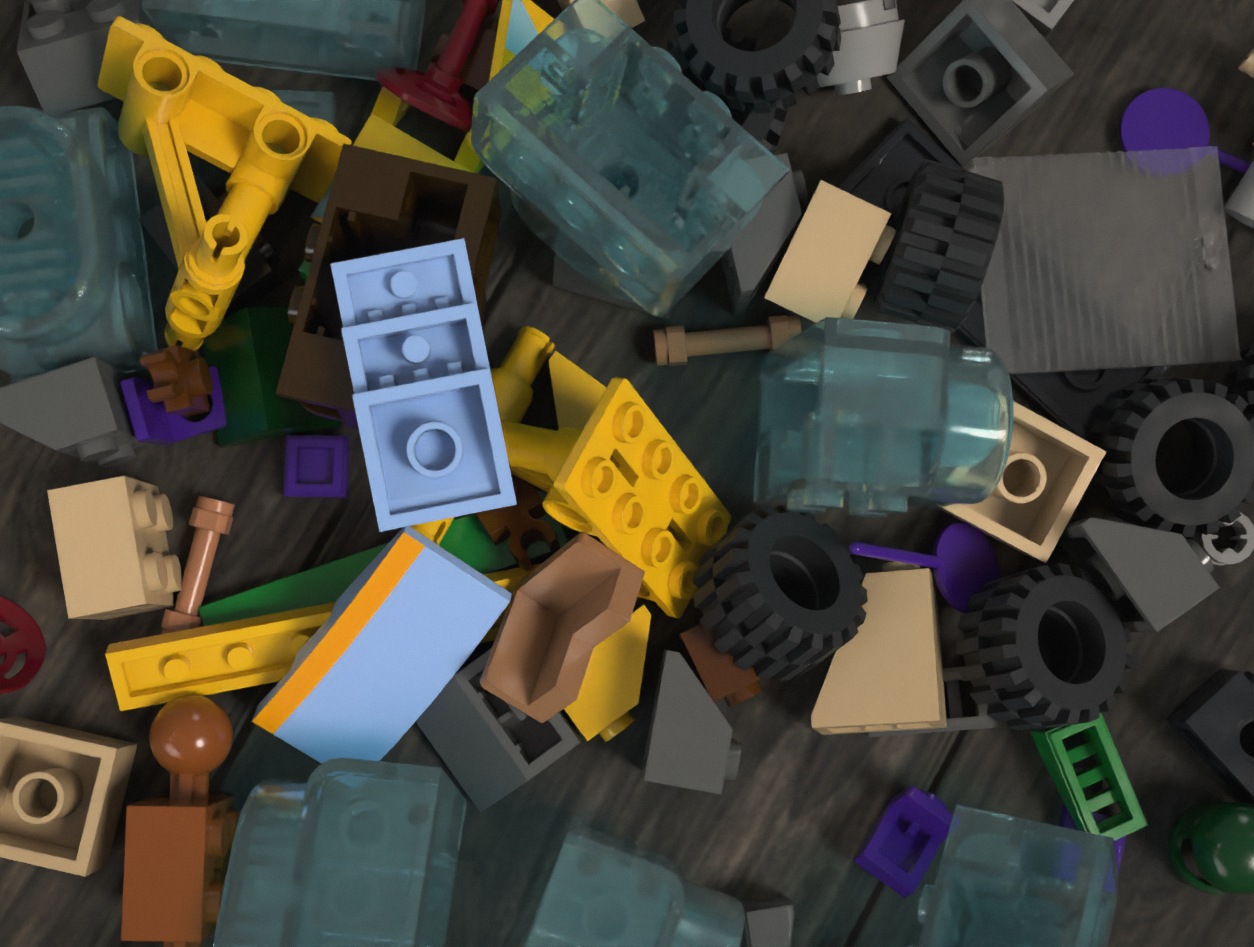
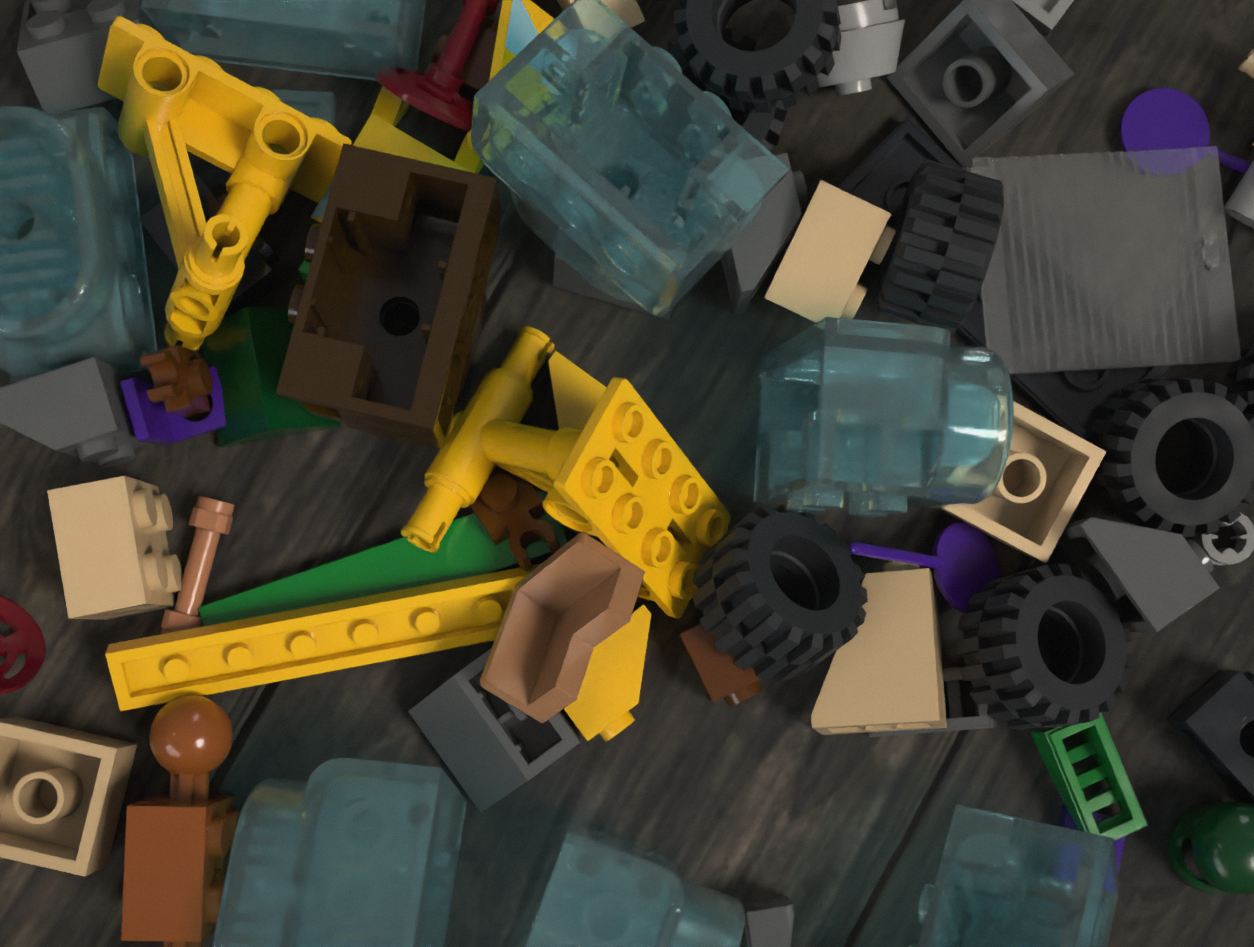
light blue slope [252,526,512,785] -> none
dark purple tile [284,435,350,499] -> none
light blue slope [331,238,517,532] -> none
dark grey slope [642,649,742,795] -> none
nougat bar [653,315,802,366] -> none
dark purple bracket [853,786,961,898] -> none

